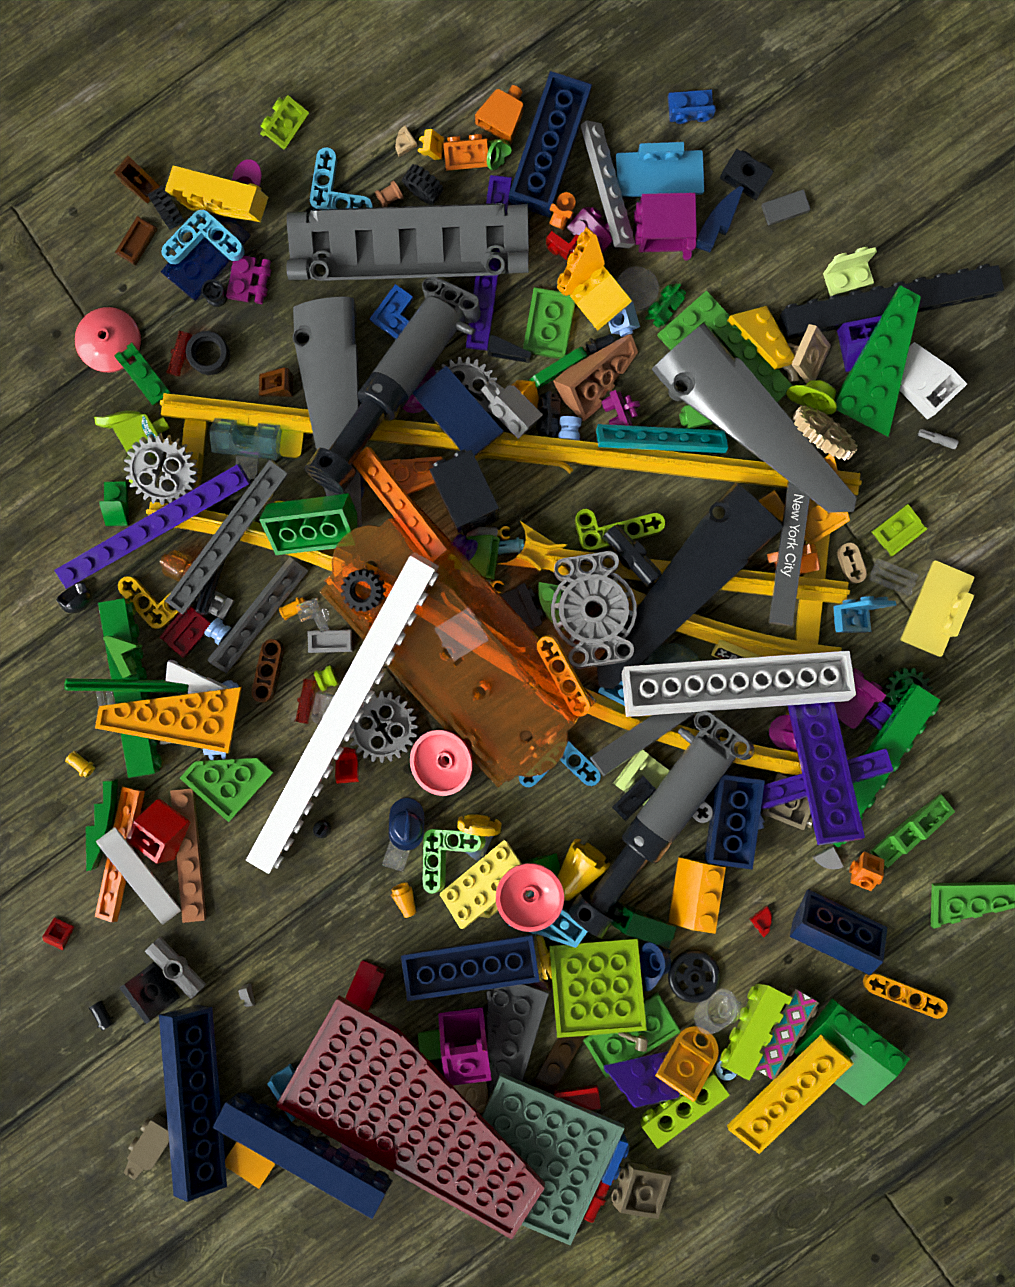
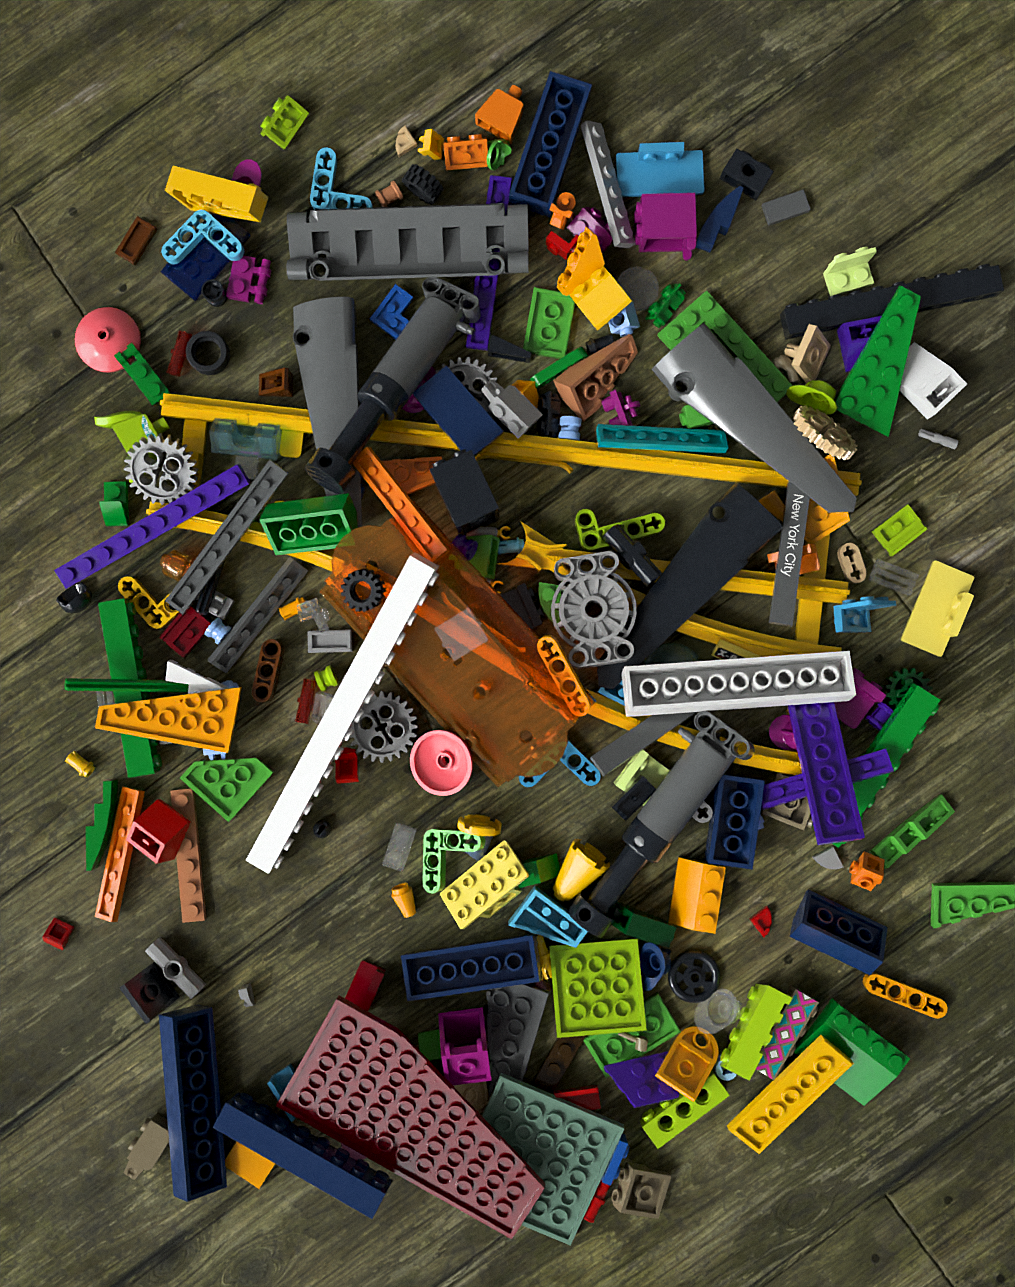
black pin [89,1000,114,1031] -> none
white beam [96,827,181,925] -> none
bright green slope [103,635,143,678] -> none
reddish brown slope [114,155,160,204] -> none
black tyre [148,185,185,230] -> none
dark blue piece [389,798,424,851] -> none
coral dish [496,863,564,932] -> none
blue bracket [668,90,716,124] -> none
yellow wing [727,306,795,369] -> none

